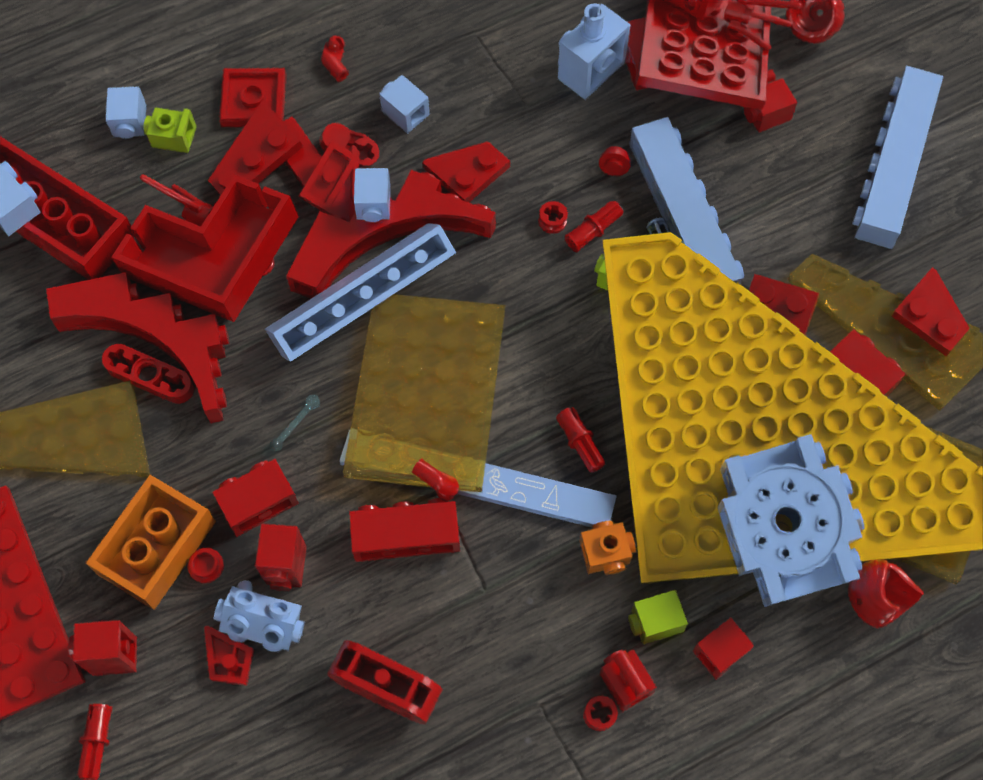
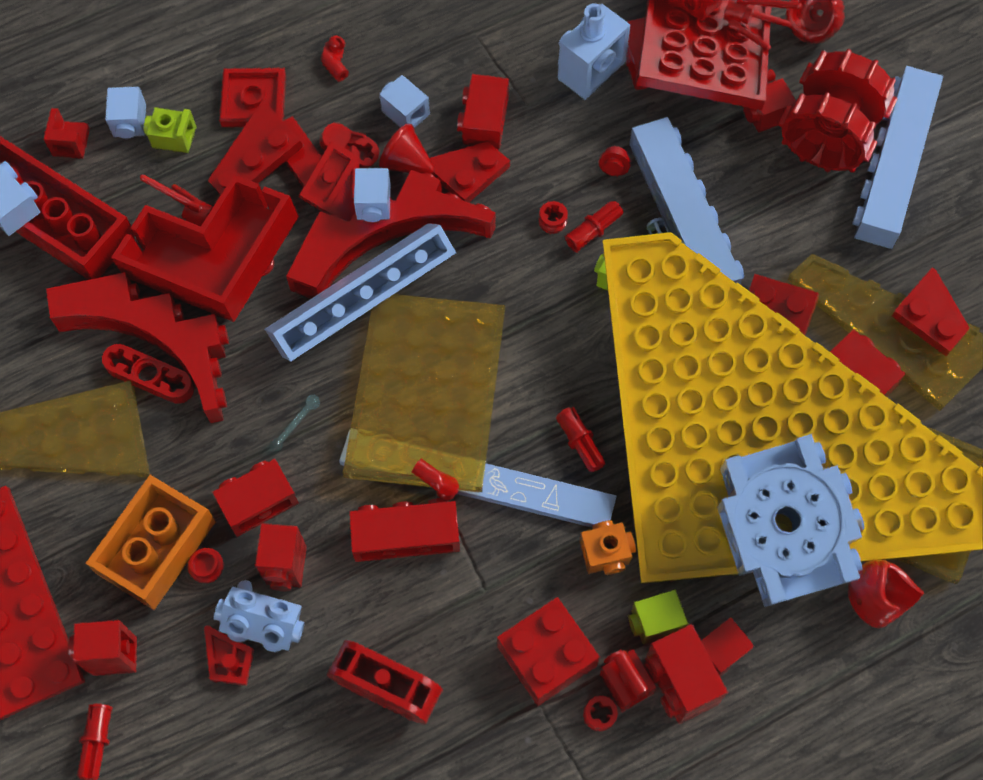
none -> red panel [44,108,90,158]
none -> red hat [379,123,435,174]
none -> red brick [457,74,509,149]
none -> red brick [497,597,600,706]
none -> red brick [643,624,728,724]
none -> red piece [778,49,898,173]

